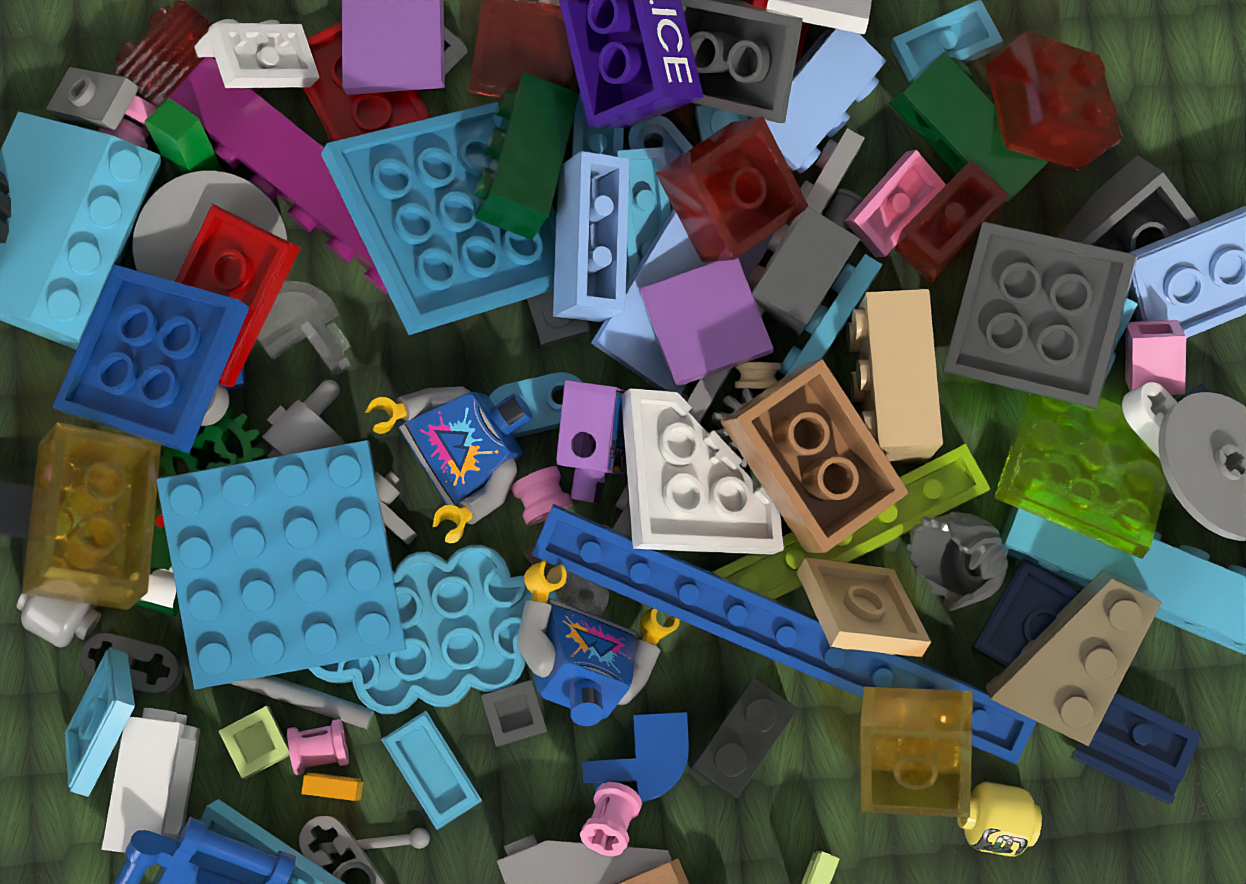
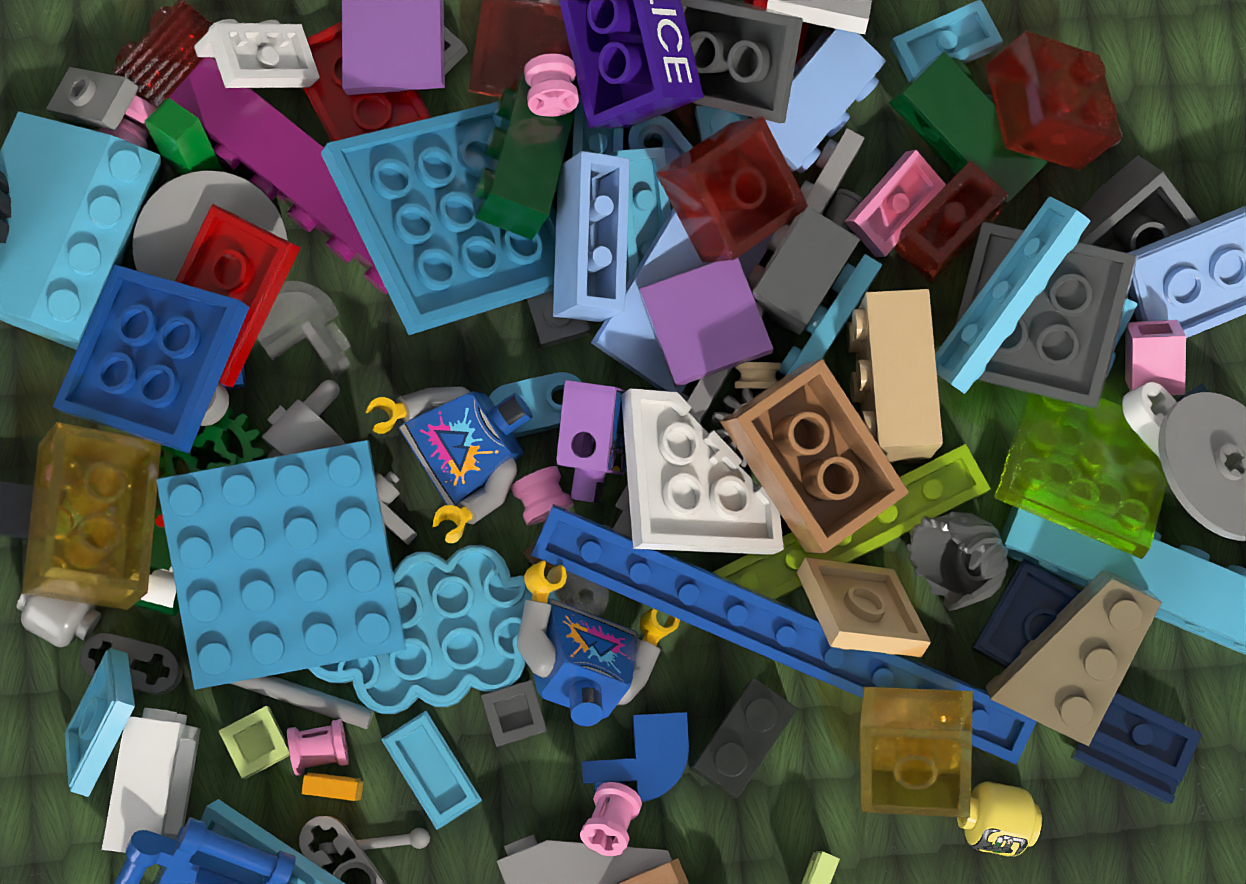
none -> bright pink wheel [524,53,579,117]
none -> medium azure plate [935,196,1090,394]

